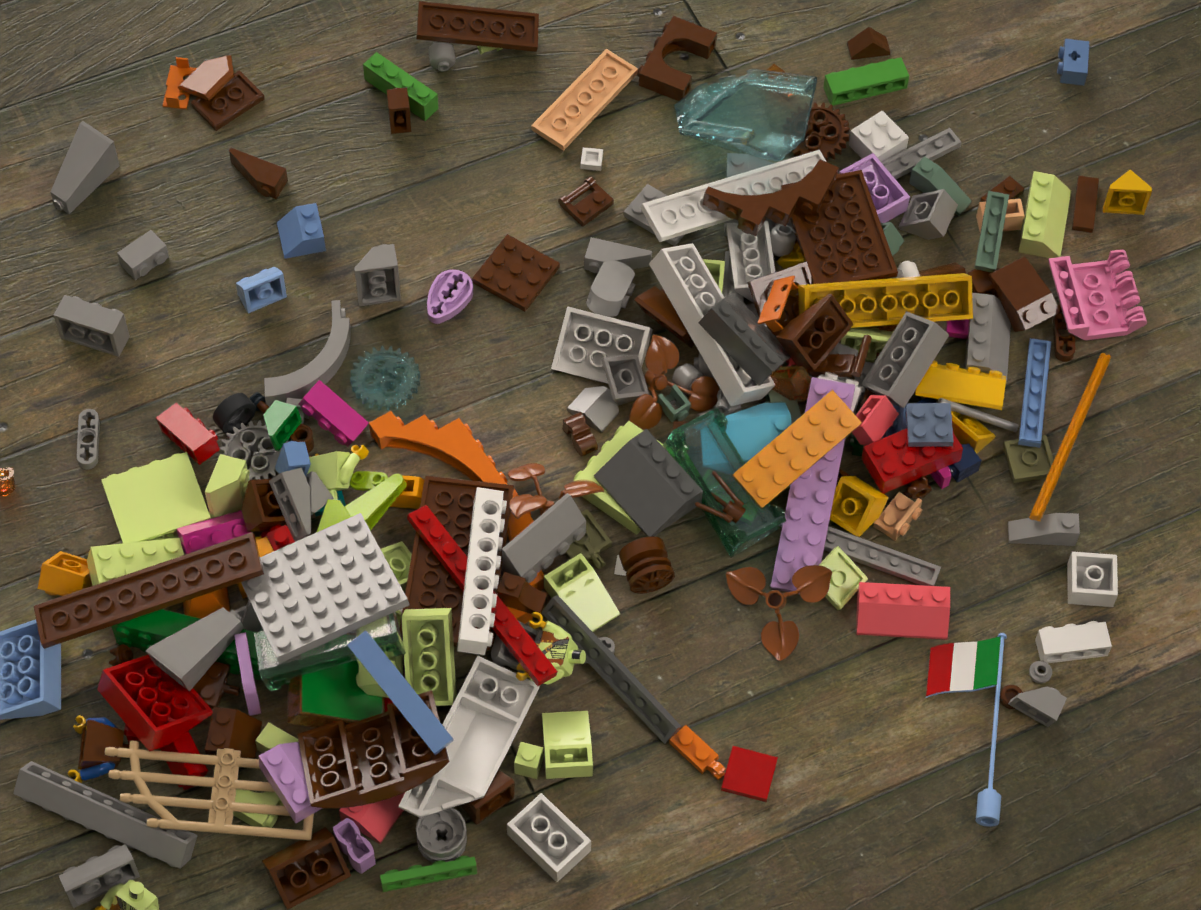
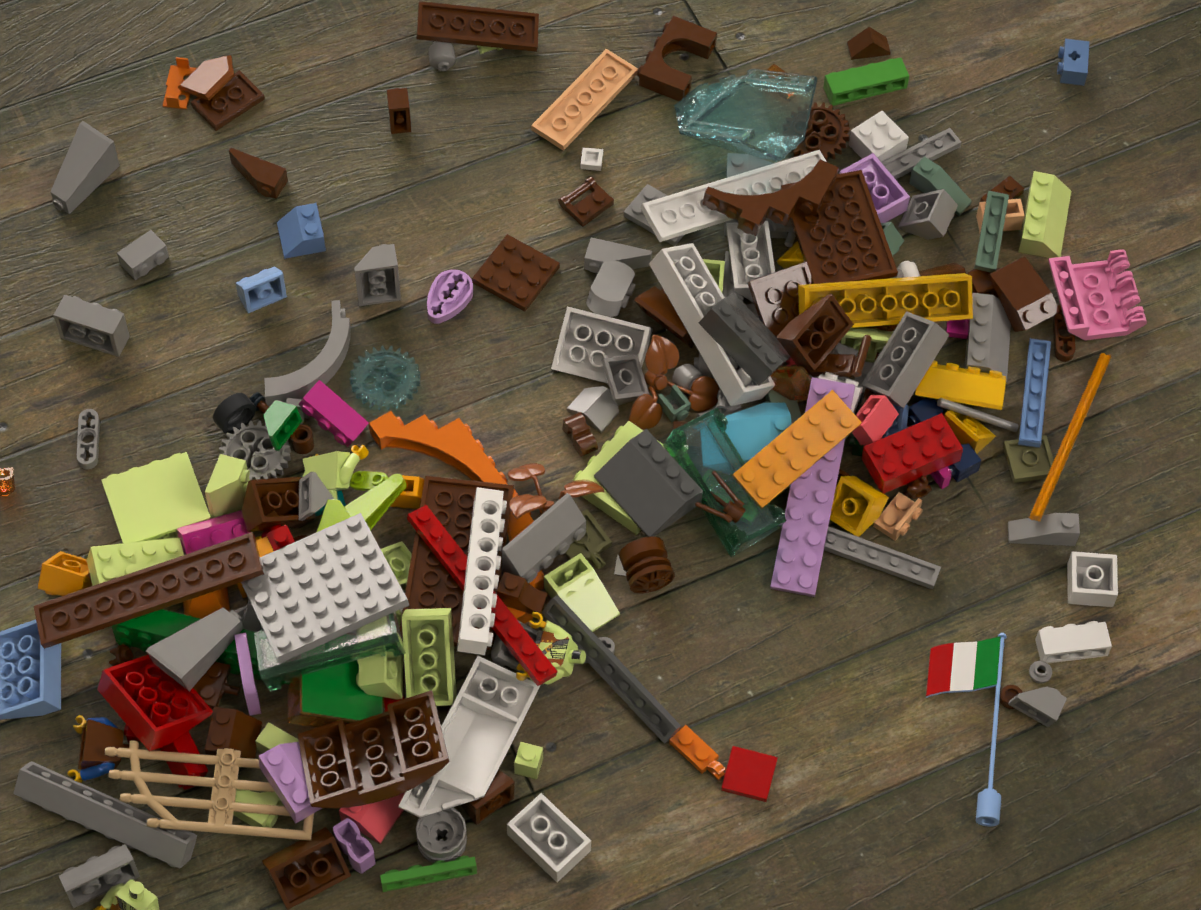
brick [156,403,220,465] -> none
light grey slope [269,468,311,542] -> none
medium blue slope [275,441,311,476] -> none
medium blue tile [347,630,454,755] -> none
bright green brick [363,52,439,121] -> none
yellowish green slope [542,711,593,779] -> none
dark orange plant [726,565,832,661] -> none
orange piece [758,275,798,332] -> none
light grey head [770,224,797,257] -> none
yellowish green tile [819,546,868,610] -> none
coral slope [856,582,950,640] -> none
sand blue plate [905,403,954,447] -> none
reddish brown tile [1072,175,1099,233] -> none
yellow slope [1102,170,1152,215] -> none

